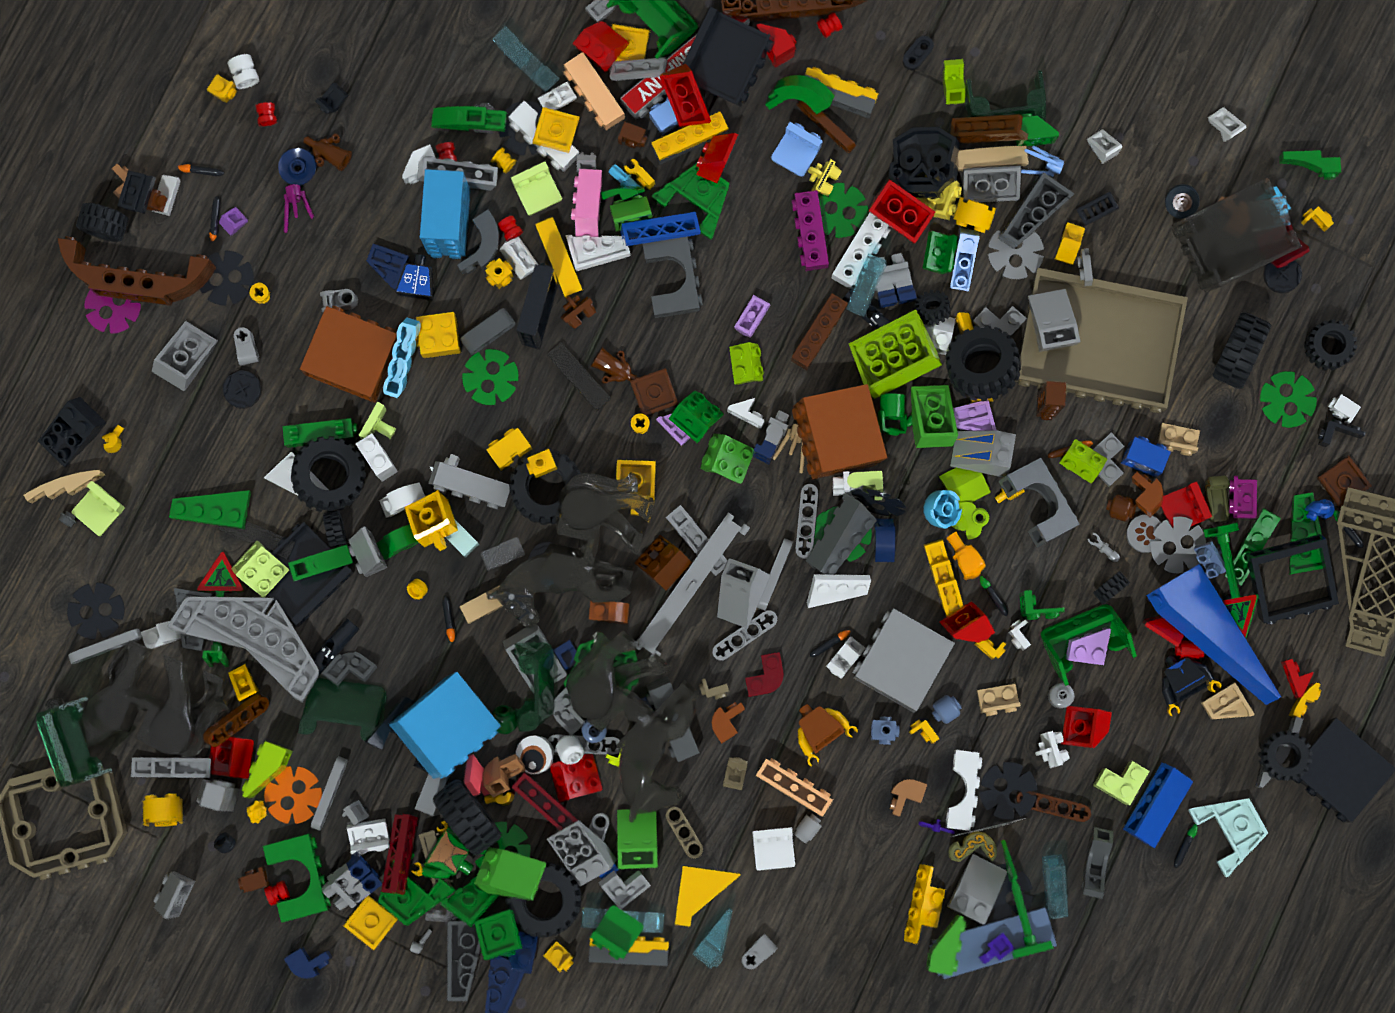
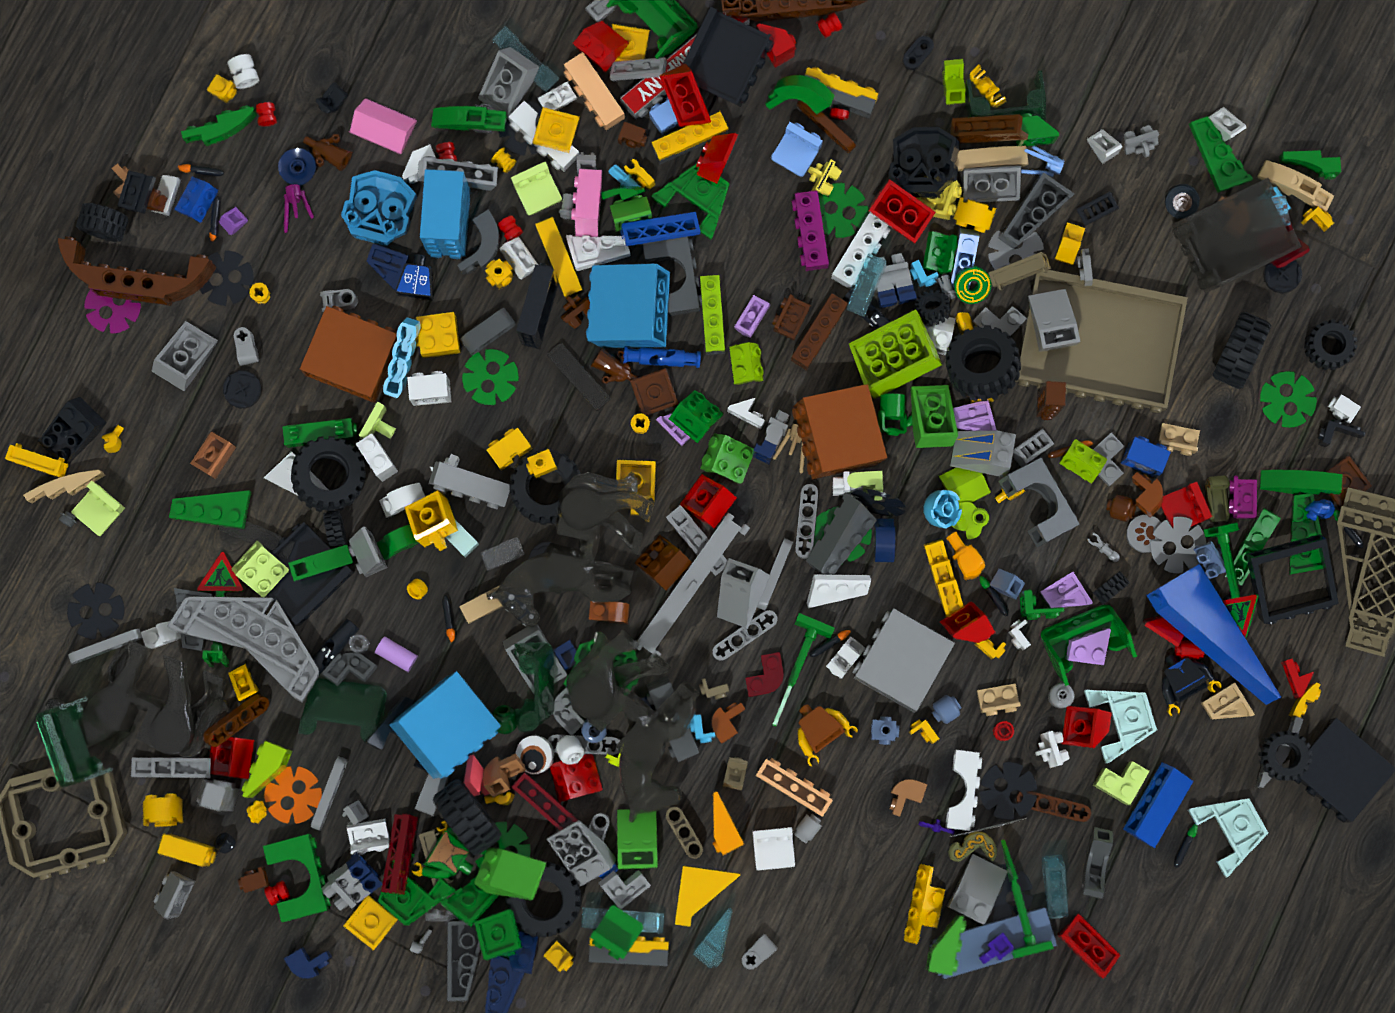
none -> yellow container [5,443,69,478]
none -> yellow brick [157,834,217,867]
none -> blue bracket [174,177,218,223]
none -> green slope [181,106,257,146]
none -> nougat slope [190,432,236,479]
none -> dark azure brick [341,170,417,246]
none -> clear bush [349,634,369,654]
none -> bright pink slope [350,98,417,155]
none -> lavender brick [375,636,418,673]
none -> white piece [407,371,451,406]
none -> light grey slope [478,47,539,118]
none -> light grey pin [559,194,573,219]
none -> dark azure brick [586,264,670,348]
none -> blue piece [623,346,701,368]
none -> red slope [680,474,737,529]
none -> medium azure bracket [690,715,715,743]
none -> lime piece [700,275,725,355]
none -> light orange slope [713,792,744,855]
none -> reddish brown bracket [772,294,811,340]
none -> green piece [772,613,835,726]
none -> red tile [830,108,849,120]
none -> medium azure bracket [909,260,939,287]
none -> light grey pin [937,275,955,300]
none -> green tile [953,266,992,304]
none -> yellow animal [970,64,1007,108]
none -> dark tan container [989,252,1051,291]
none -> sand blue brick [990,569,1025,600]
none -> red wheel [993,721,1014,741]
none -> light grey slope [1012,429,1054,467]
none -> lavender wing [1040,572,1093,608]
none -> red slope [1057,913,1121,978]
none -> light aqua wing [1084,690,1157,764]
none -> light grey hips [1124,125,1159,157]
none -> green wing [1189,116,1253,193]
none -> tan slope [1257,160,1334,212]
none -> green slope [1259,470,1343,495]

